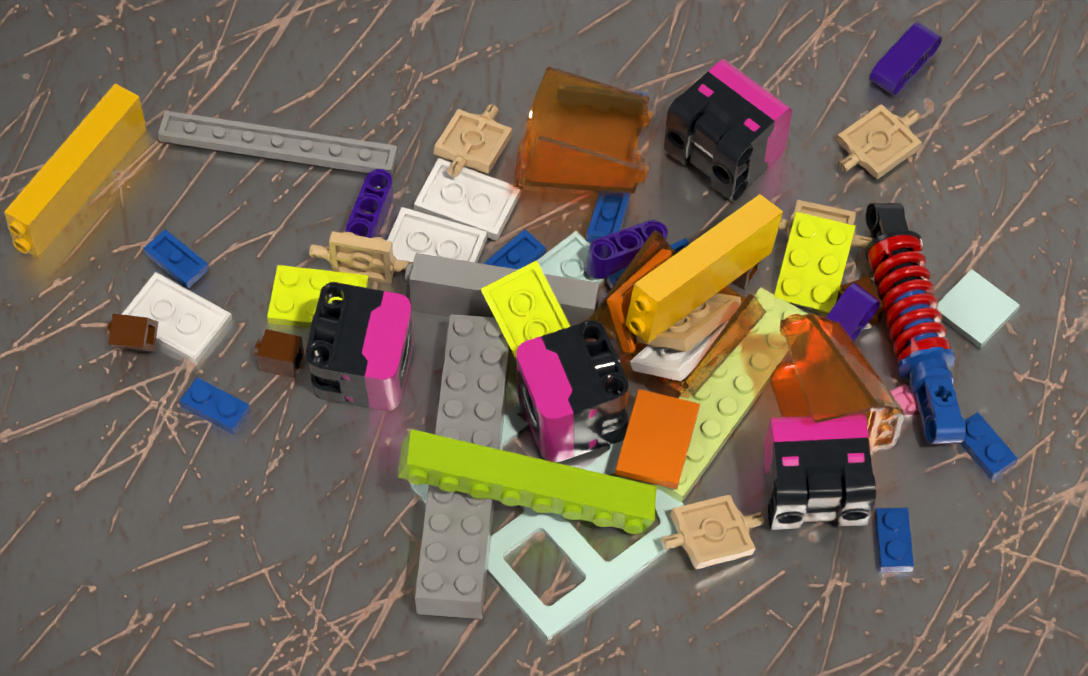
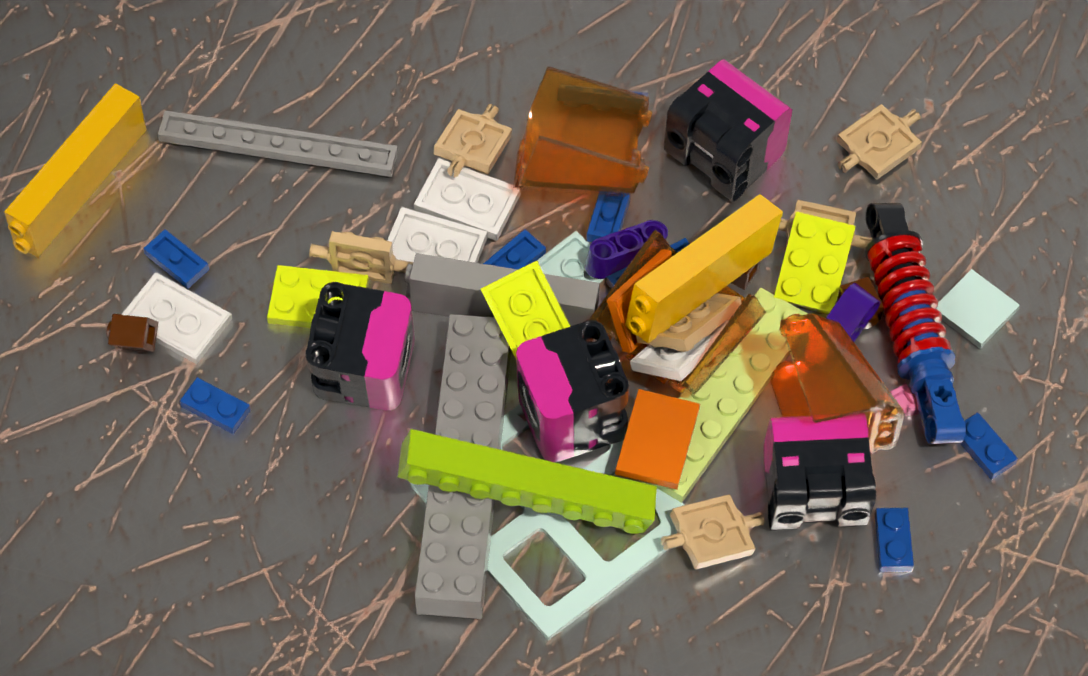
reddish brown brick [254,329,304,378] -> none
dark purple beam [345,169,394,238] -> none
dark purple beam [869,21,942,95] -> none

